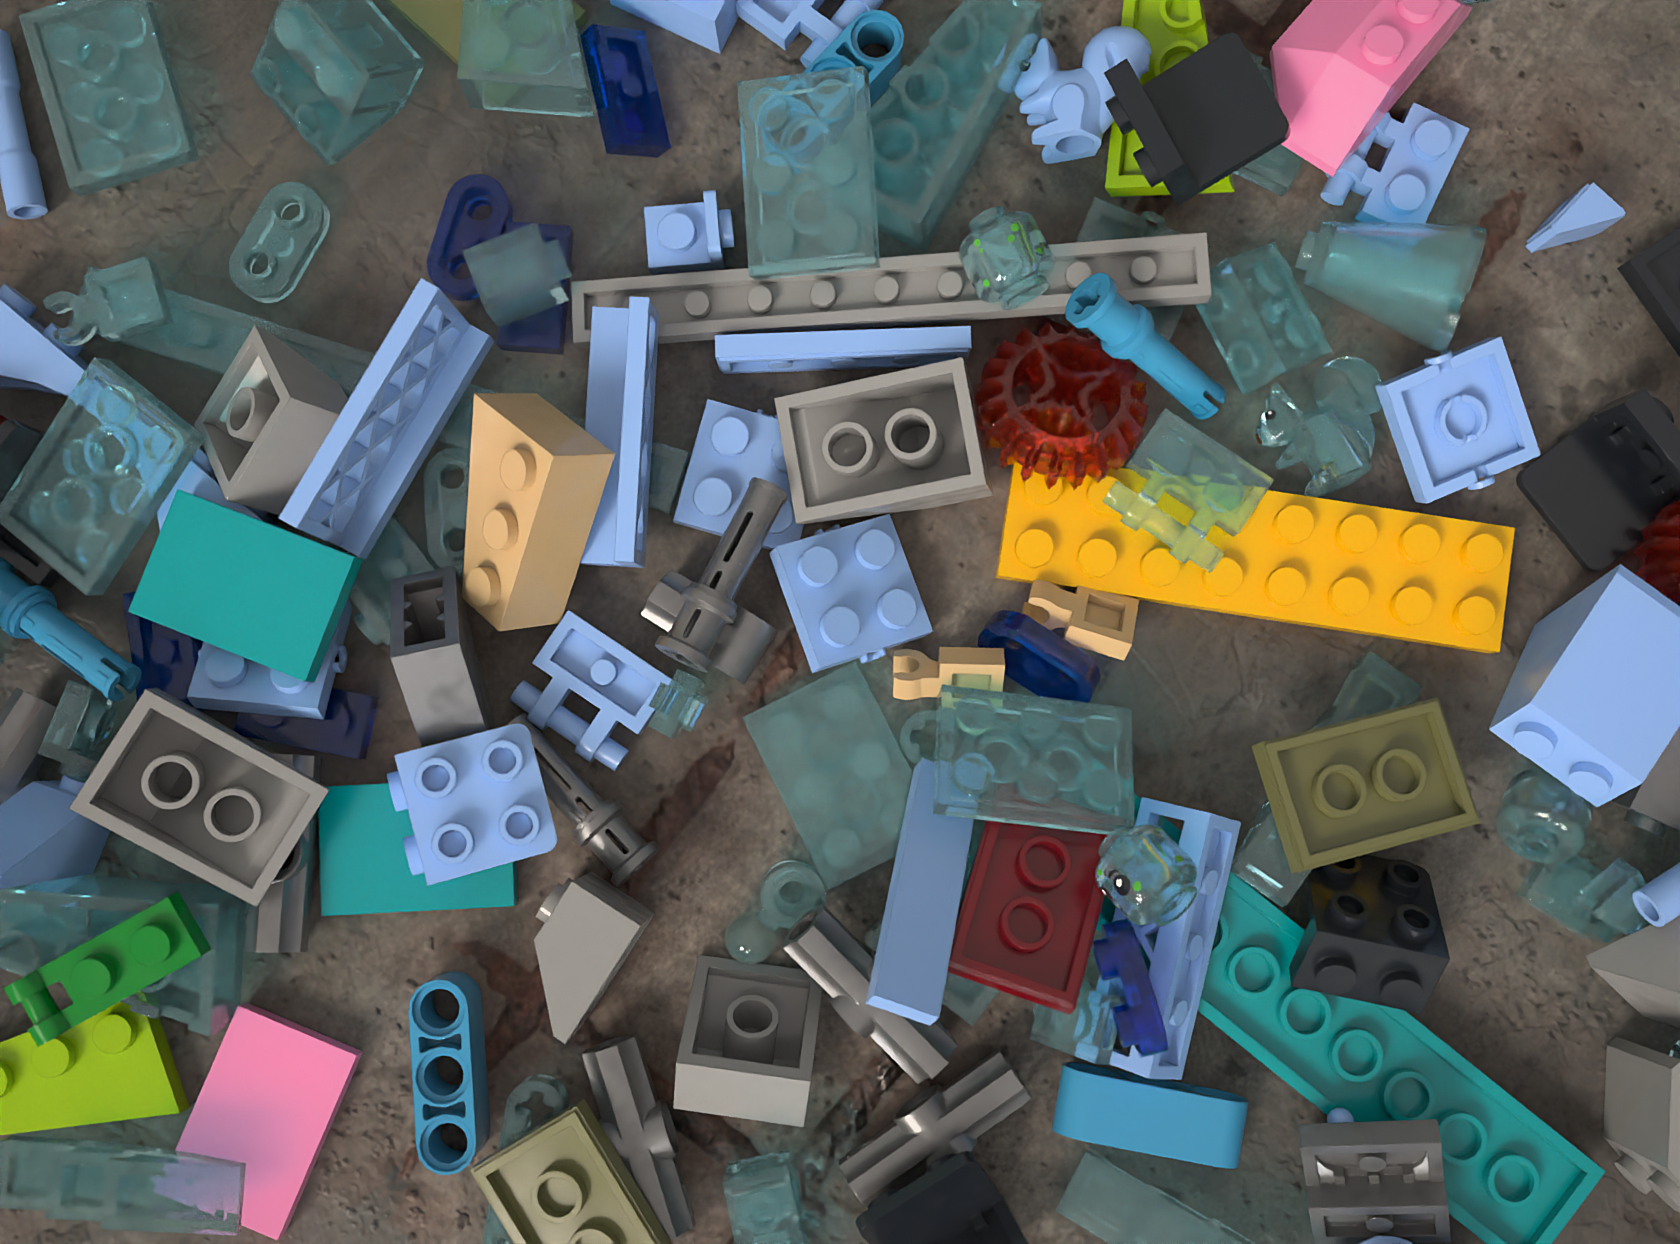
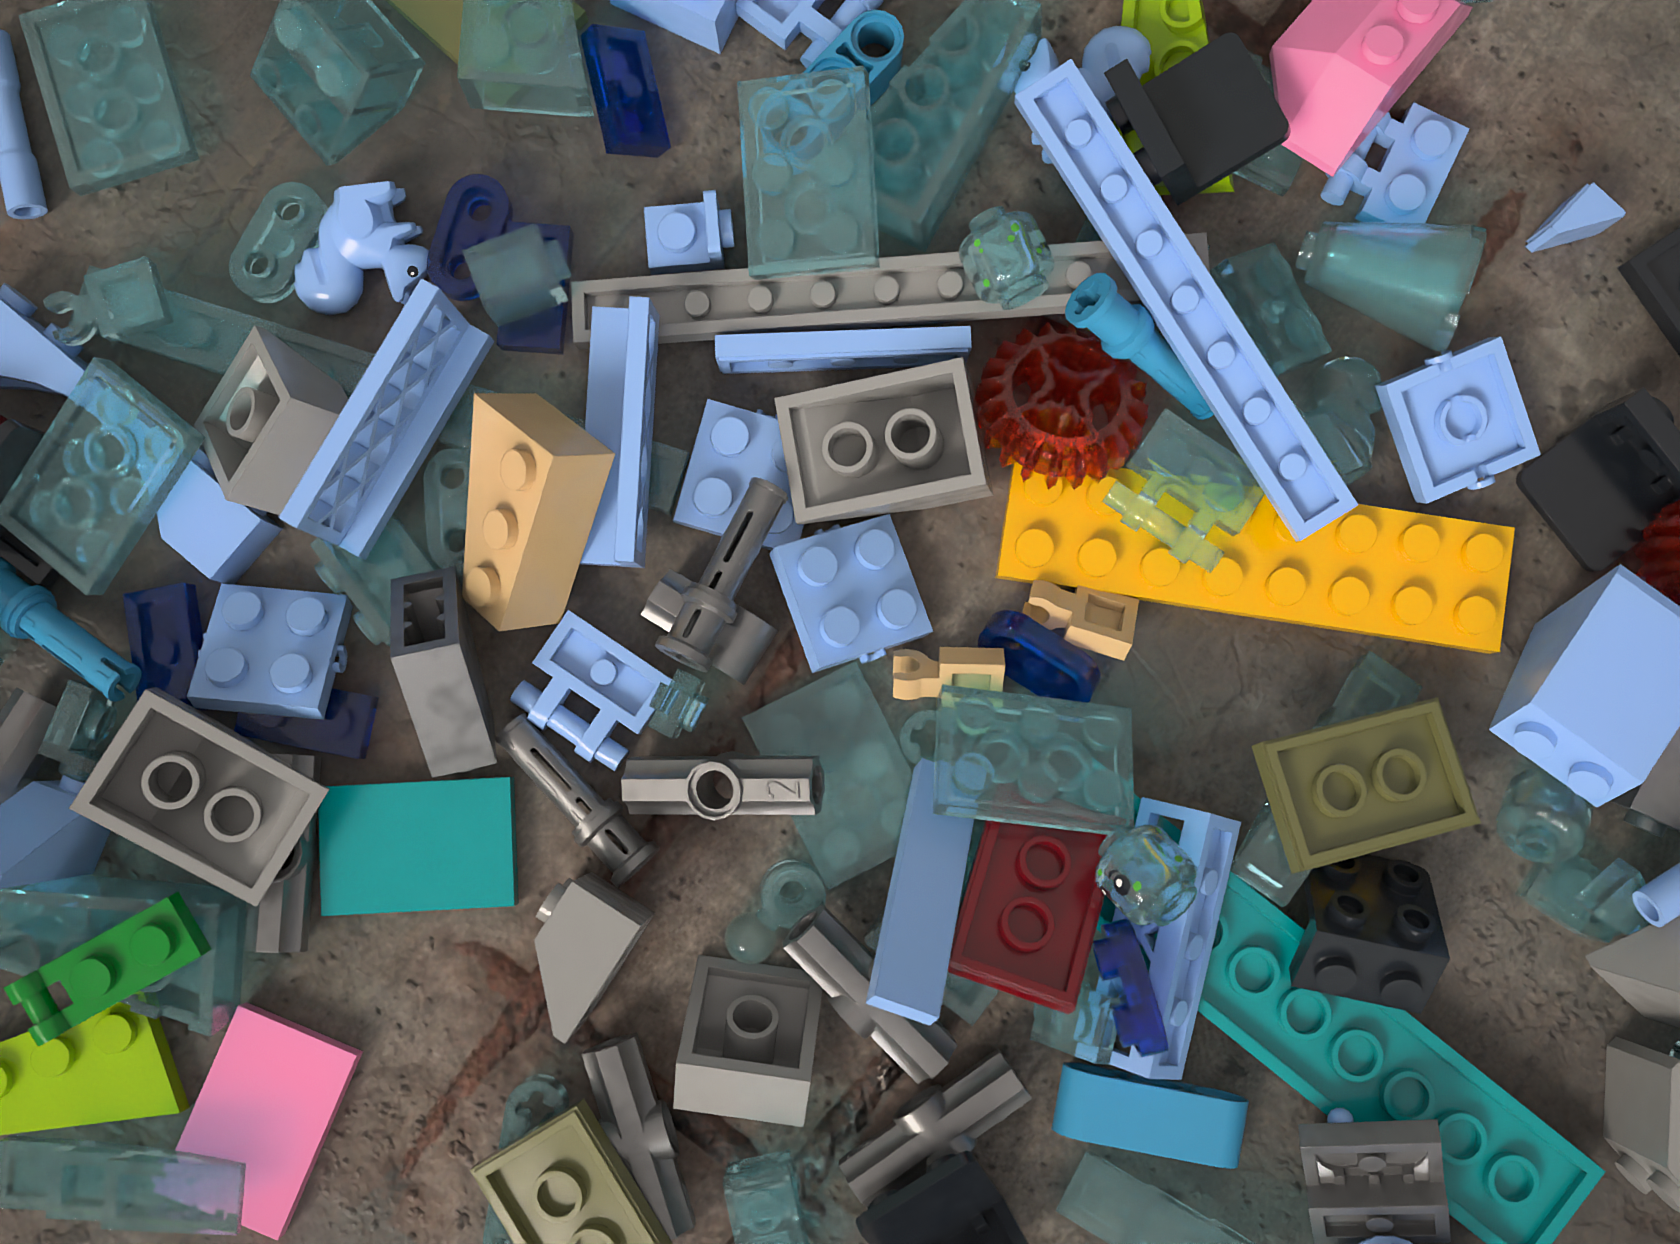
teal tile [128,489,363,683] -> none
light blue bracket [387,723,557,886] -> none
dark azure beam [408,971,490,1175] -> none
none -> light blue animal [294,181,433,315]
none -> flat silver piece [621,751,825,820]
none -> light blue plate [1014,59,1358,542]

